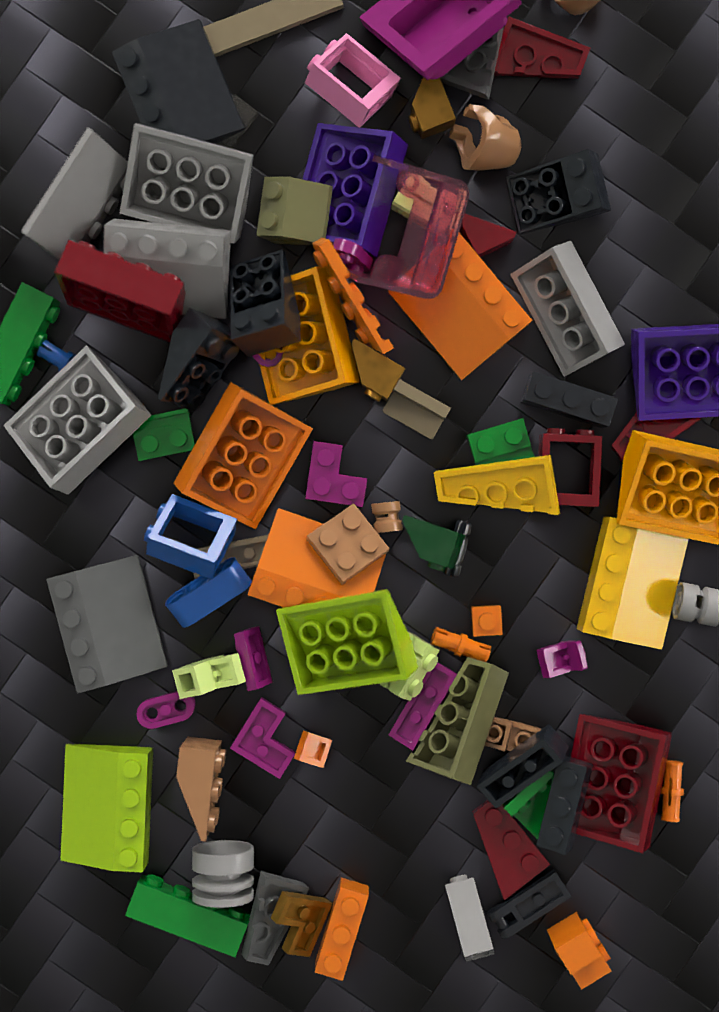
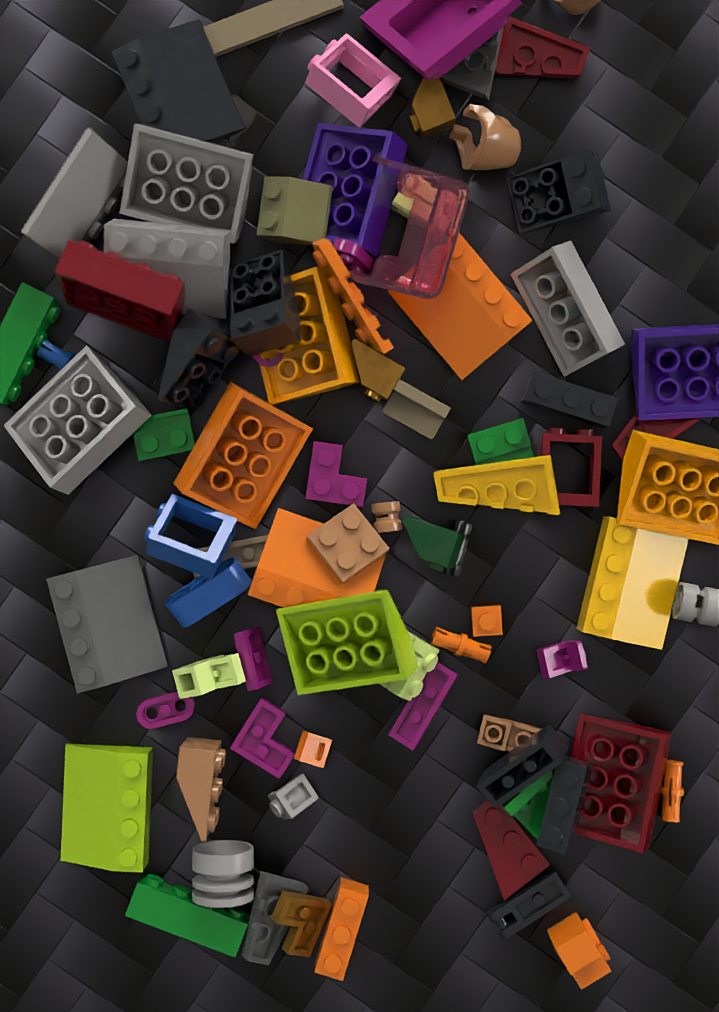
olive wedge [406,657,509,785] -> none
light grey slope [445,875,494,962] -> none
dark red slope [457,212,516,258] -> none
none -> light grey bracket [268,774,319,820]

